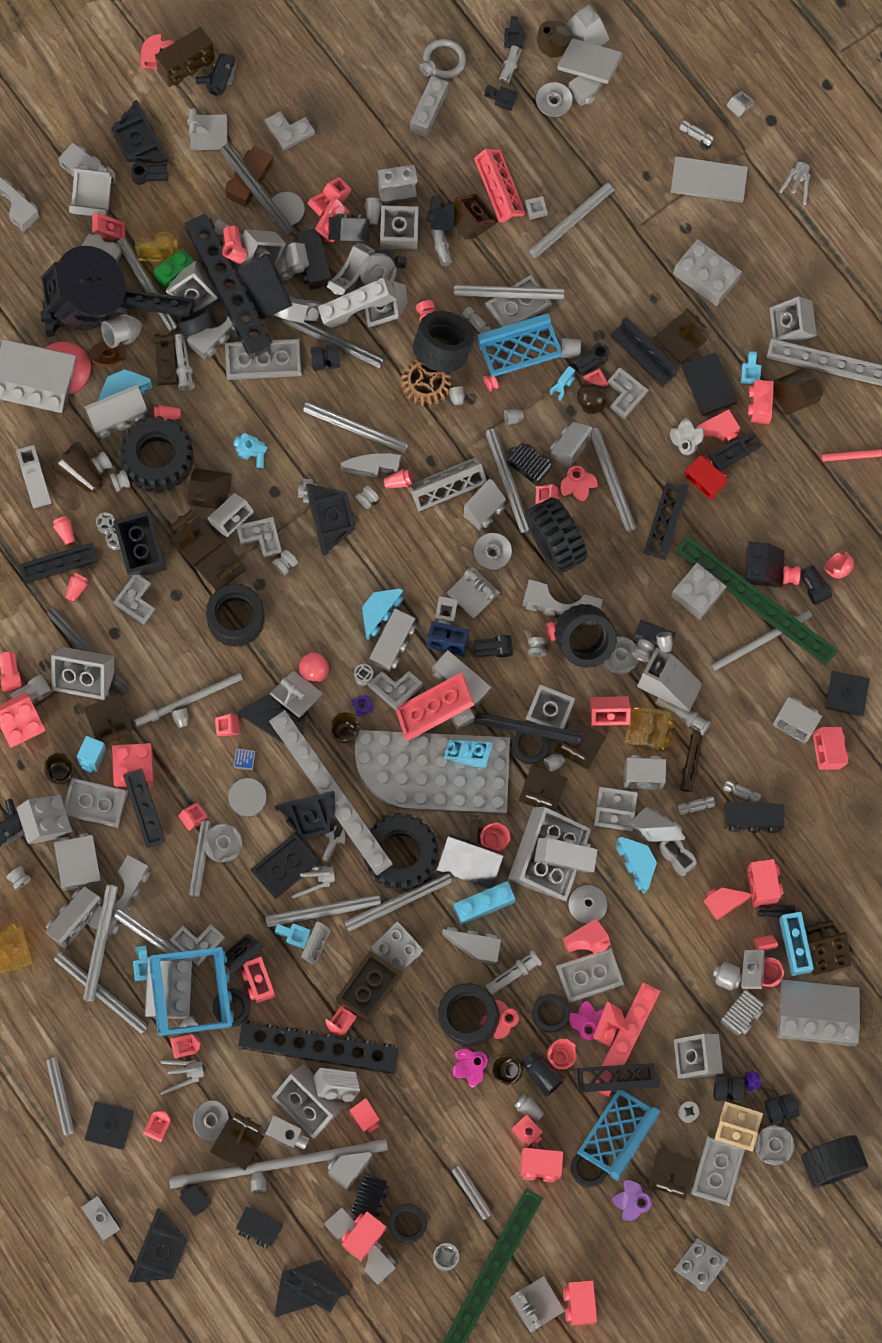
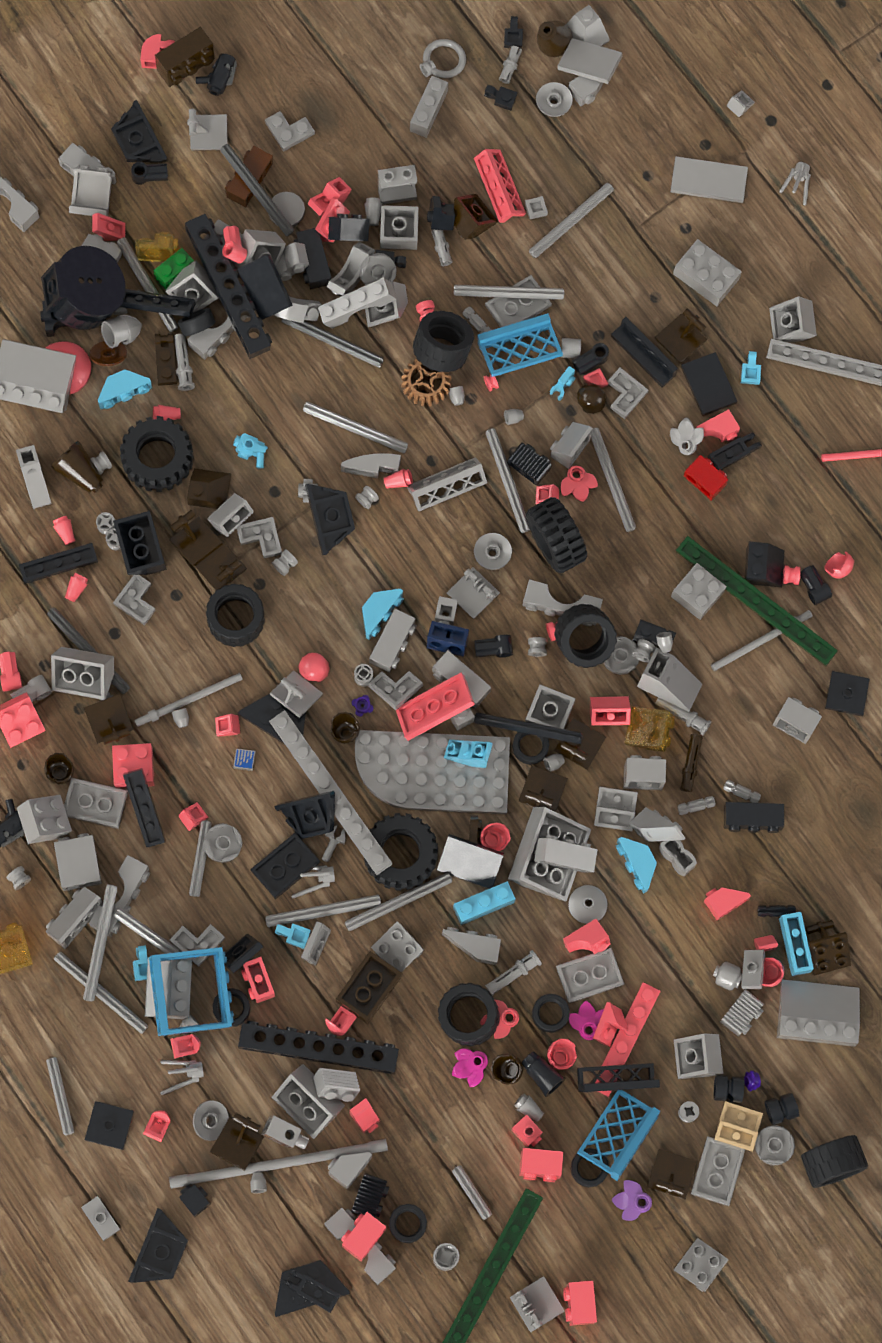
medium azure brick [77,736,107,773] -> none
light grey slope [85,385,149,438] -> none
light grey wheel [110,470,131,492] -> none
light grey tile [225,339,302,380] -> none
light grey tile [228,778,267,817] -> none
black brick [236,1207,283,1249] -> none
black wheel [310,344,340,371] -> none
light grey slope [463,479,506,531] -> none
black fence [643,483,688,560] -> none
light grey axle [680,120,714,146] -> none
coral brick [746,859,783,907] -> none
coral brick [748,380,774,424] -> none
dark brown slope [773,368,823,415] -> none
coral brick [812,727,848,770] -> none

